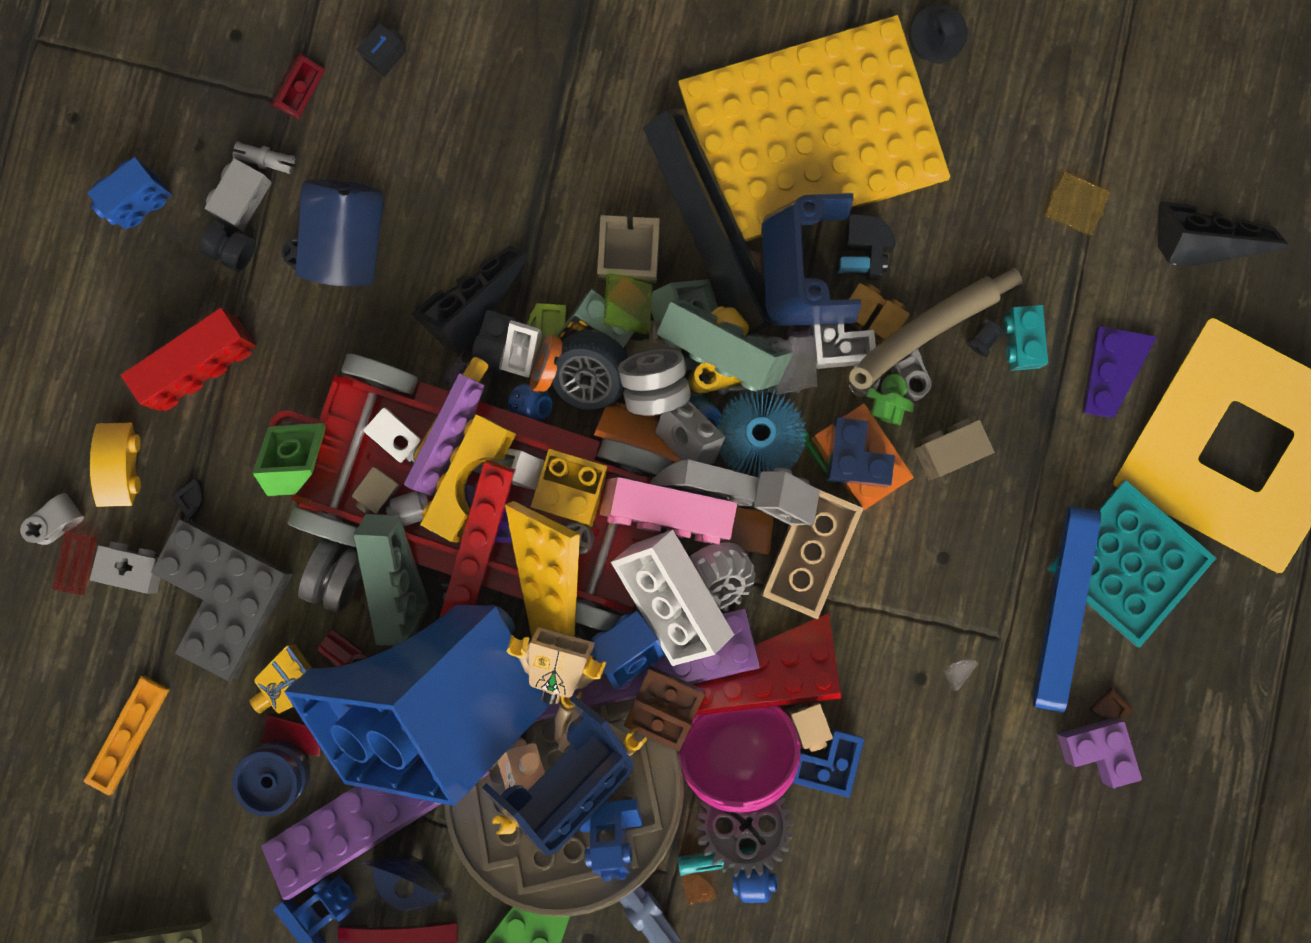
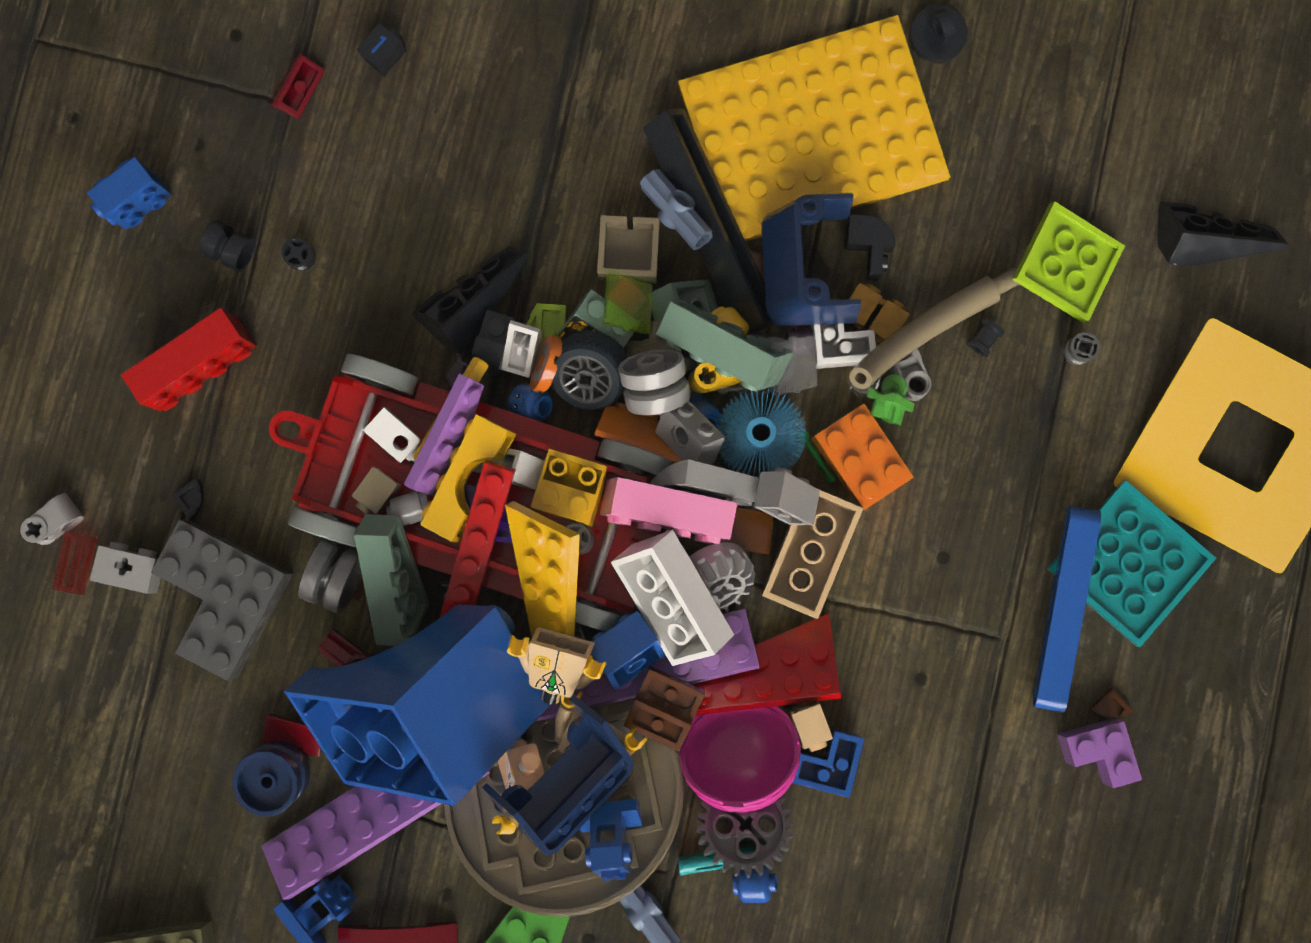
light orange tile [83,675,170,796] -> none
yellow brick [90,423,141,507] -> none
light grey brick [205,158,272,232] -> none
light grey pin [233,141,295,174] -> none
torso [249,644,312,714] -> none
bright green slope [253,423,326,496] -> none
dark blue piece [295,179,383,286] -> none
dark blue piece [362,855,446,911] -> none
clear orange tile [682,873,718,905] -> none
dark blue brick [826,417,895,488] -> none
dark azure tile [837,256,870,274] -> none
dark tan piece [915,418,995,481] -> none
clear slope [943,658,978,691] -> none
teal brick [1003,305,1048,371] -> none
clear yellow piece [1044,172,1111,236] -> none
dark purple wing [1082,326,1157,418] -> none
none -> sand blue piece [640,169,713,250]
none -> lime plate [1012,201,1125,323]
none -> dark grey wheel [1063,332,1100,365]

